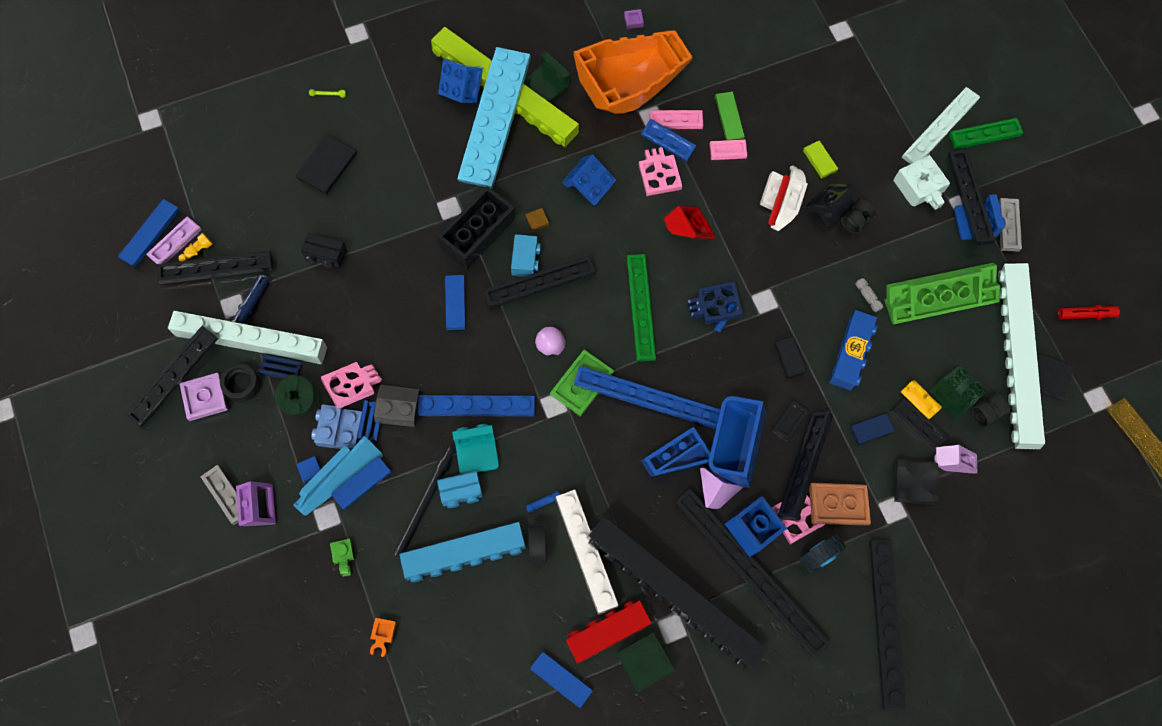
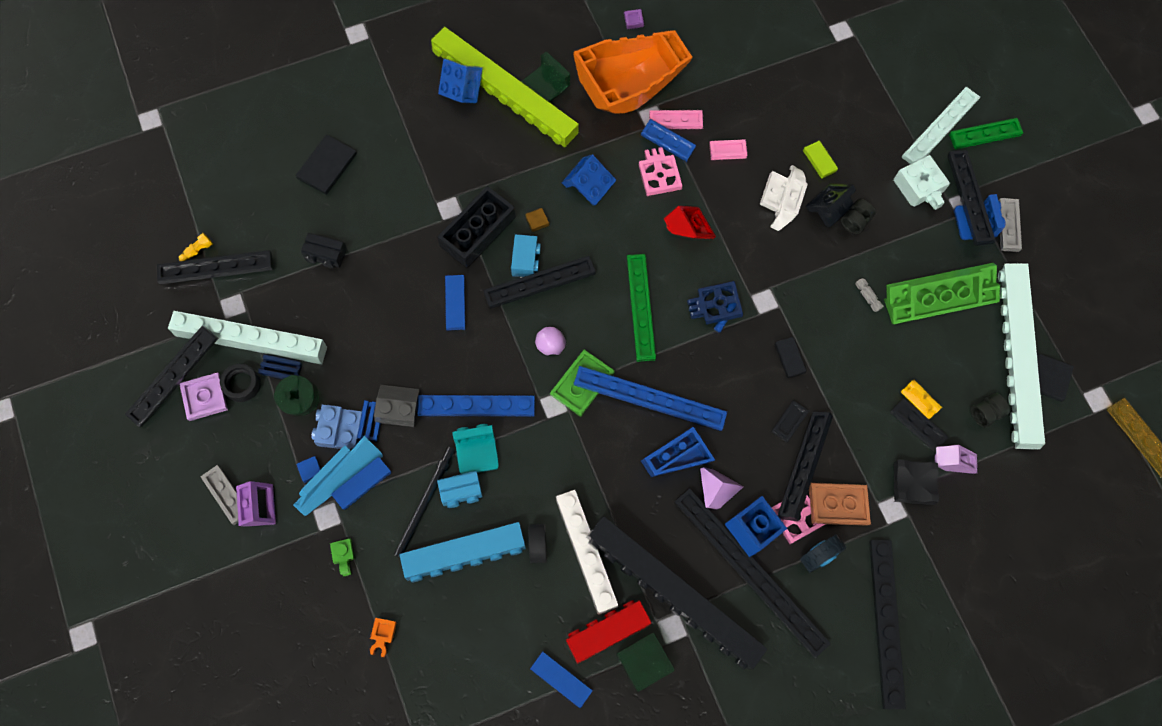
blue tile [118,199,180,267] -> none
lavender tile [146,216,202,264] -> none
dark blue pin [231,275,269,324] -> none
lime hinge [309,89,346,98] -> none
bright pink piece [321,362,382,409] -> none
medium azure plate [457,47,531,189] -> none
blue wheel [526,491,560,513] -> none
blue windscreen [709,396,766,488] -> none
bright green tile [715,92,745,140] -> none
red bar [768,175,790,226] -> none
blue brick [829,310,878,391] -> none
dark blue tile [850,413,895,445] -> none
clear green bracket [929,365,986,419] -> none
red pin [1058,305,1120,320] -> none

